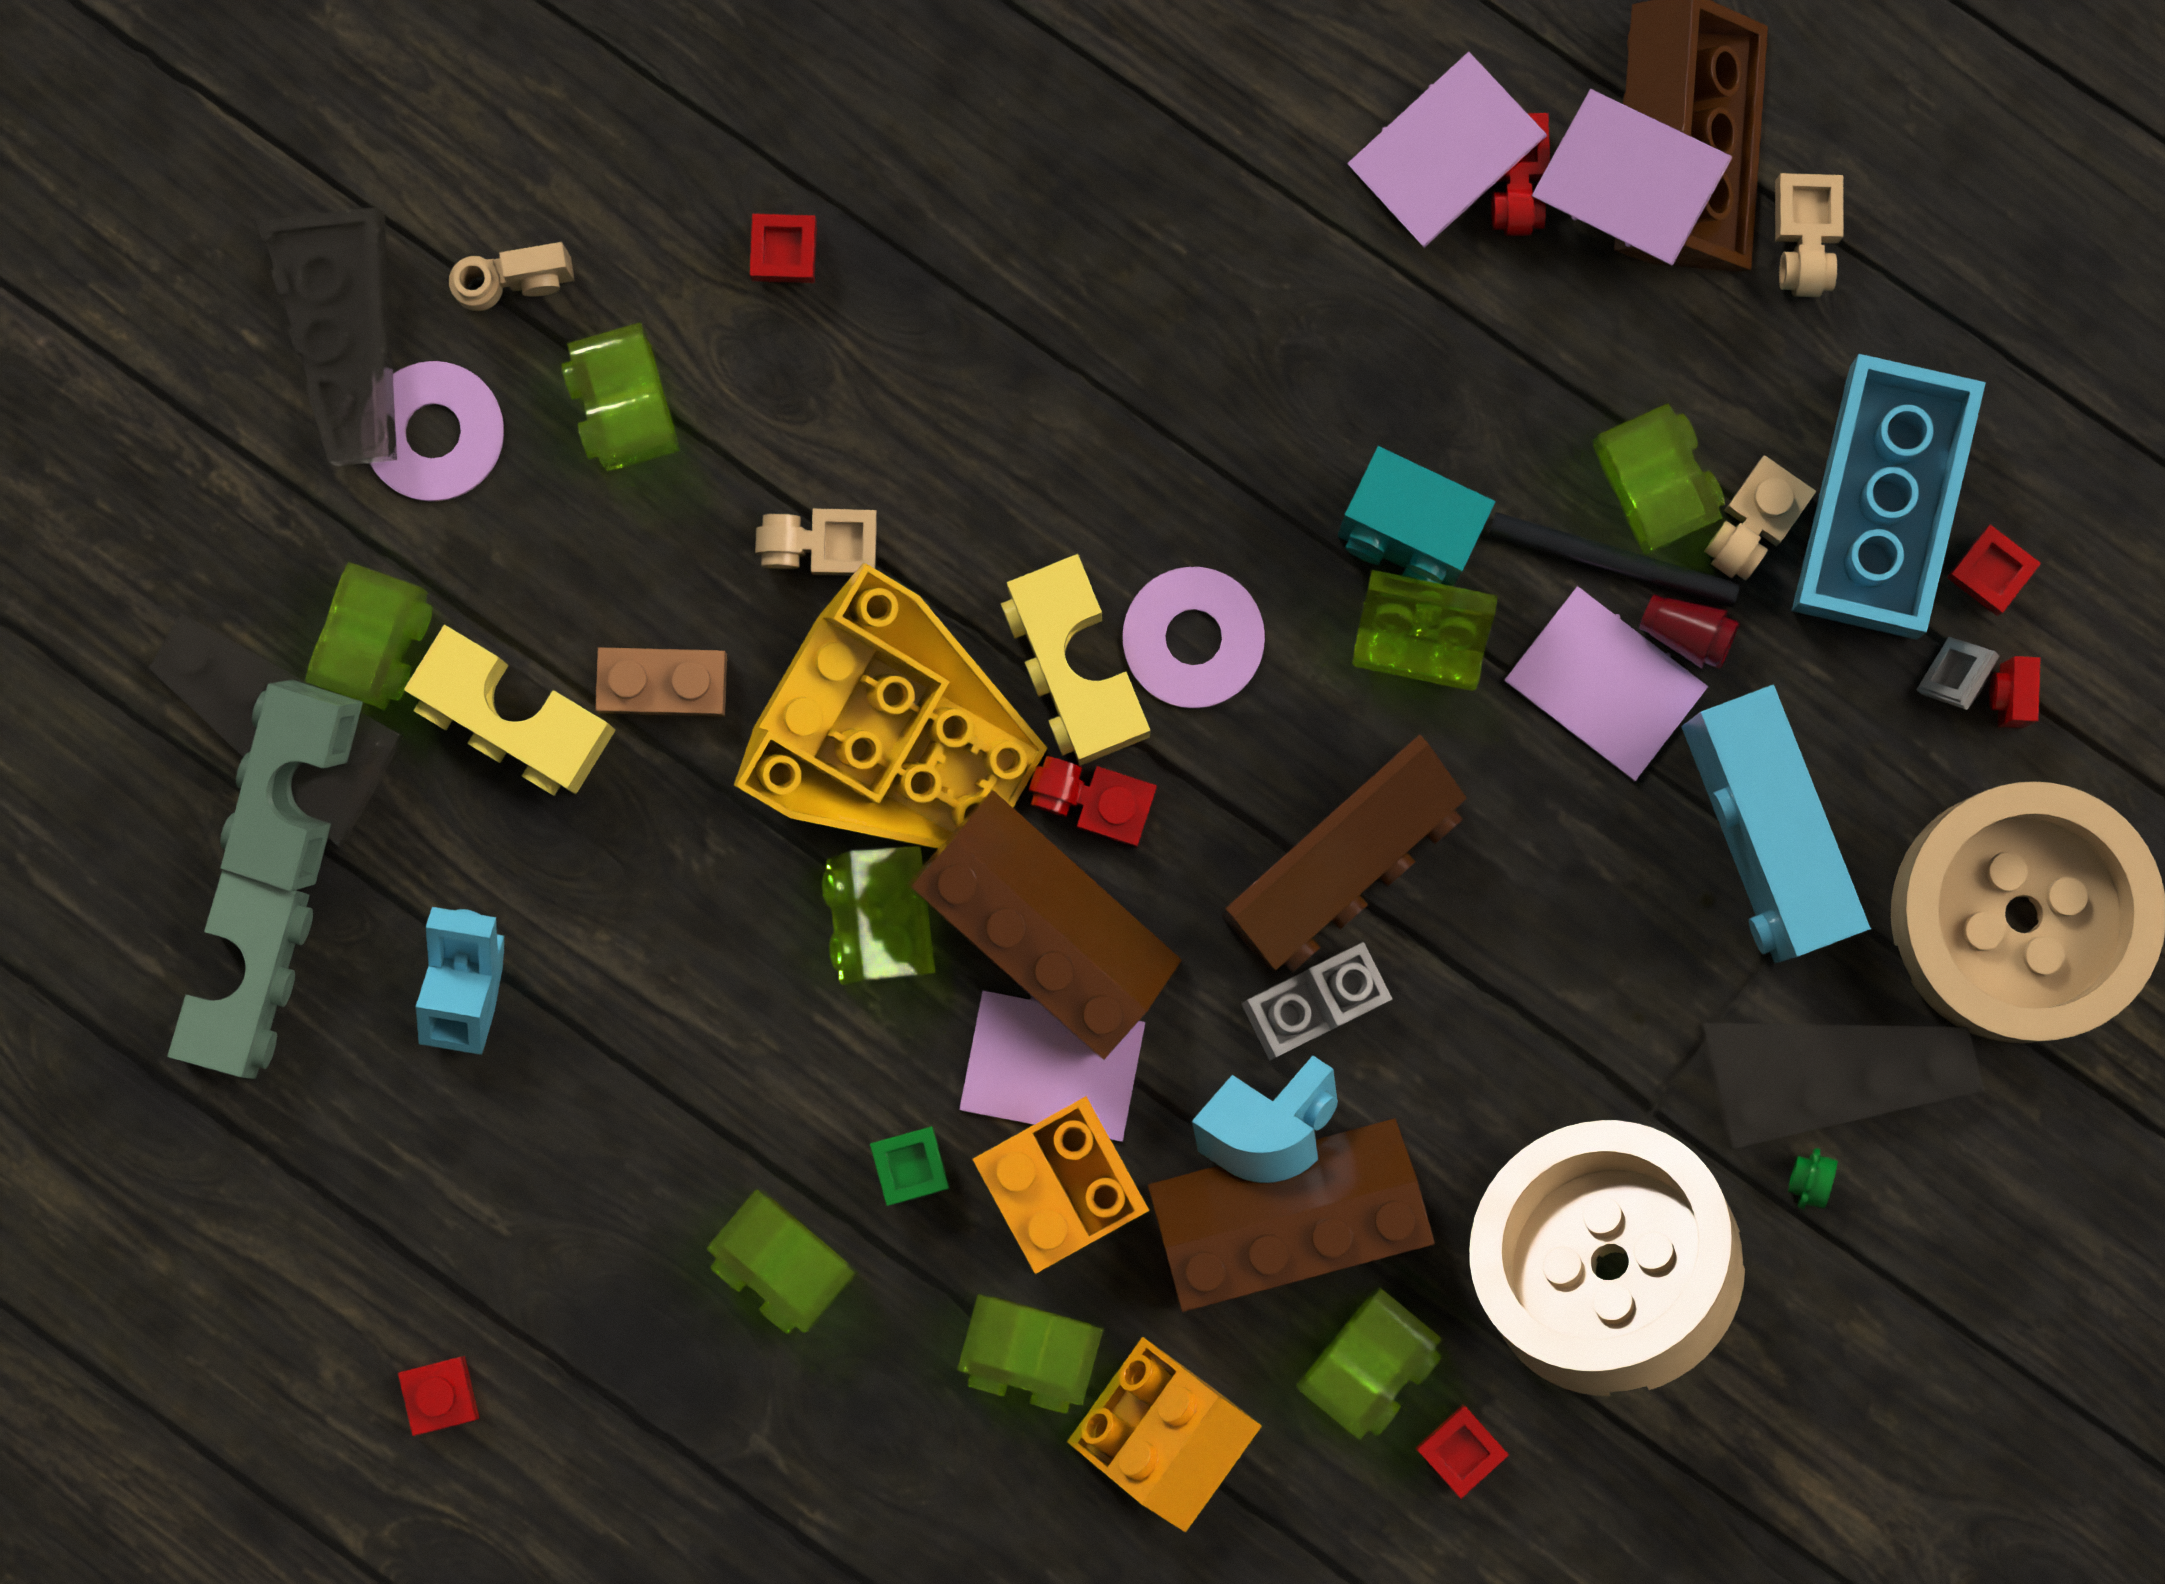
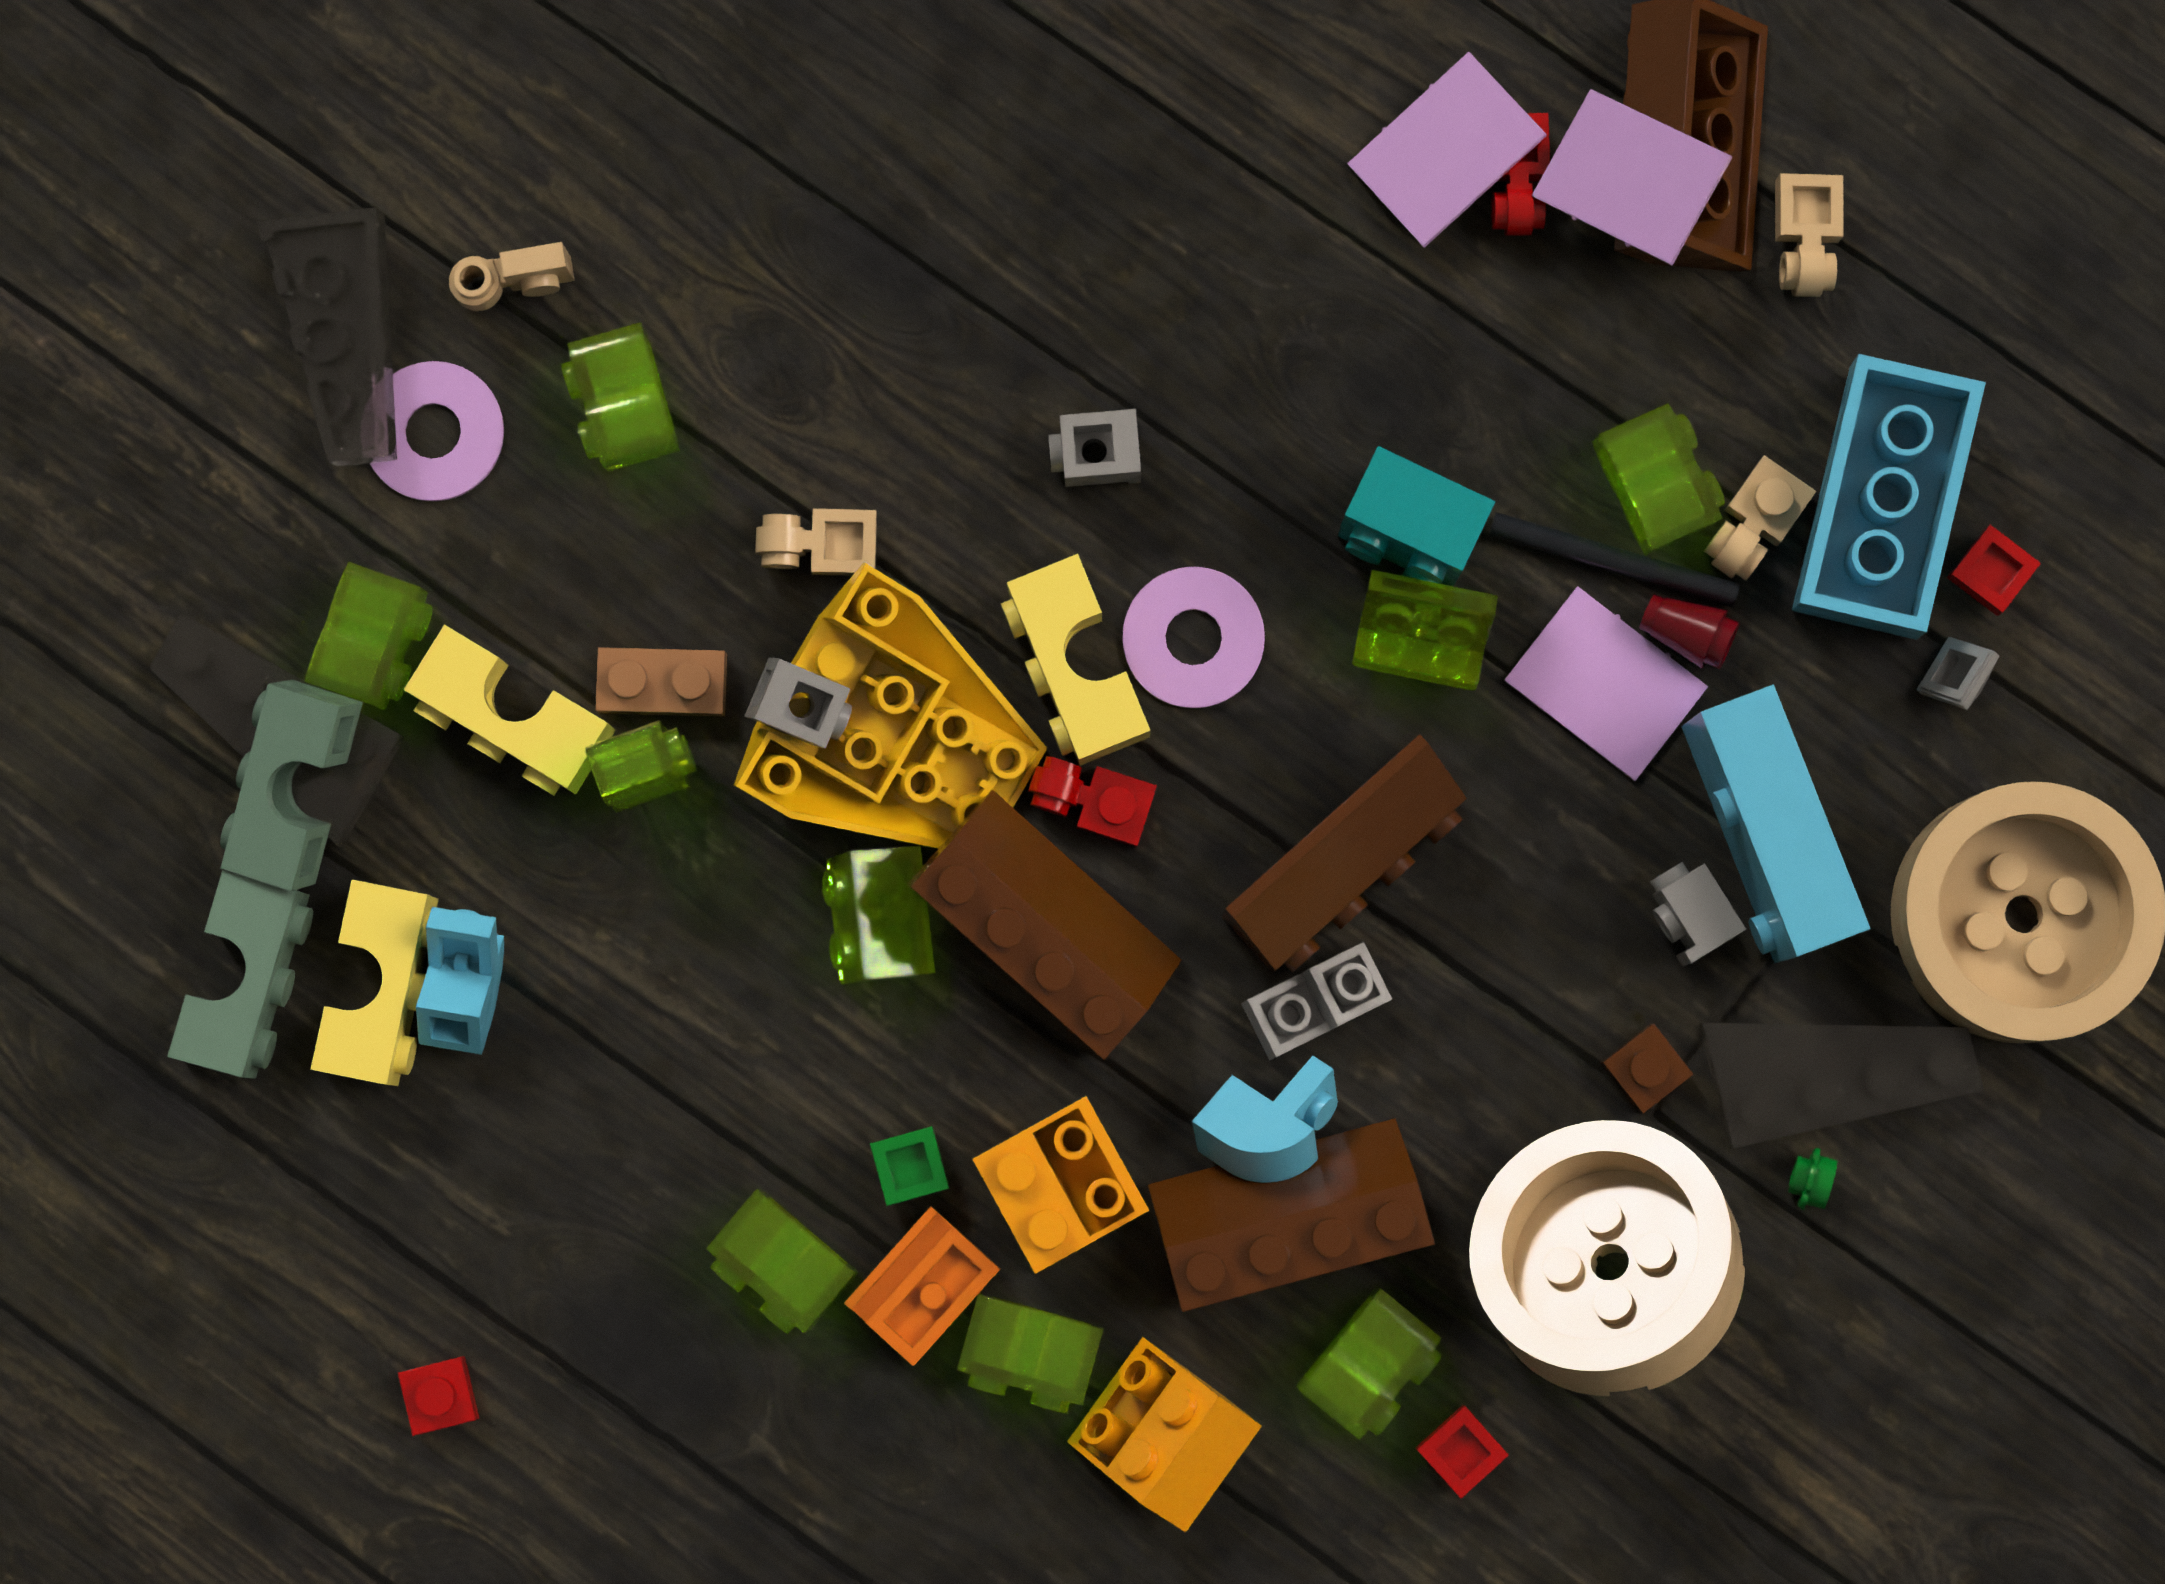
red plate [750,214,817,283] -> none
lavender window [959,991,1145,1142] -> none
red plate [1989,656,2041,728] -> none
none -> light yellow arch [310,880,438,1086]
none -> clear neon green brick [585,720,697,813]
none -> light grey brick [744,657,852,749]
none -> orange plate [844,1206,1001,1366]
none -> light grey brick [1048,409,1141,487]
none -> reddish brown plate [1600,1023,1693,1114]
none -> light grey brick [1650,862,1746,966]

